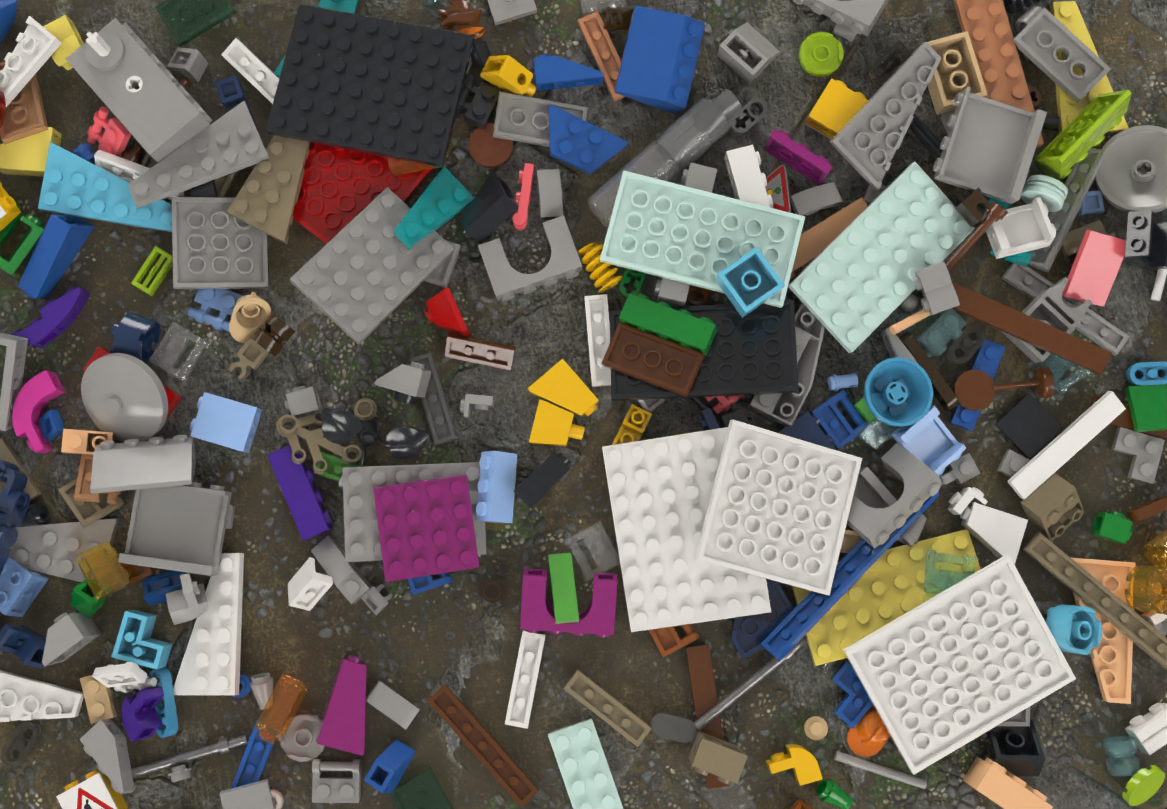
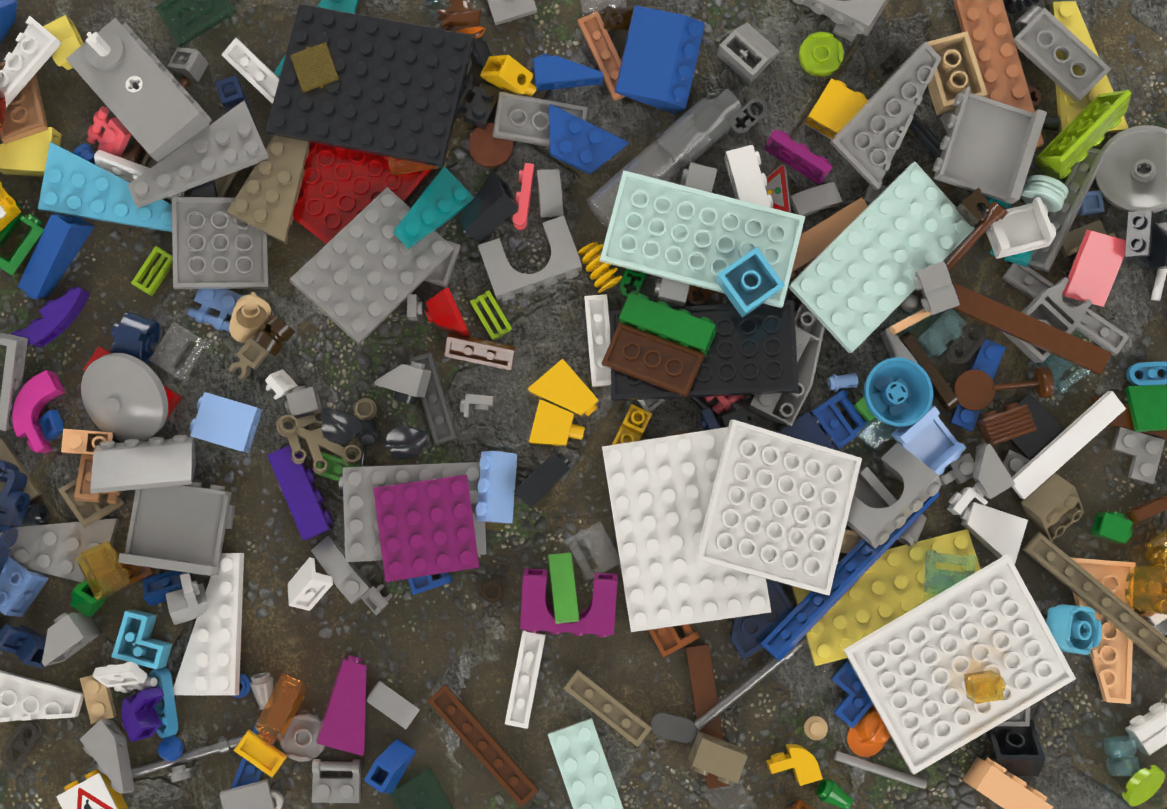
none -> blue tile [158,736,184,762]
none -> yellow tile [234,729,288,778]
none -> white tile [265,369,298,400]
none -> clear yellow piece [290,42,339,92]
none -> light grey plate [407,294,423,321]
none -> lime tile [470,290,512,341]
none -> clear yellow brick [964,670,1005,704]
none -> light grey slope [973,444,1015,499]
none -> reddish brown brick [978,402,1037,446]

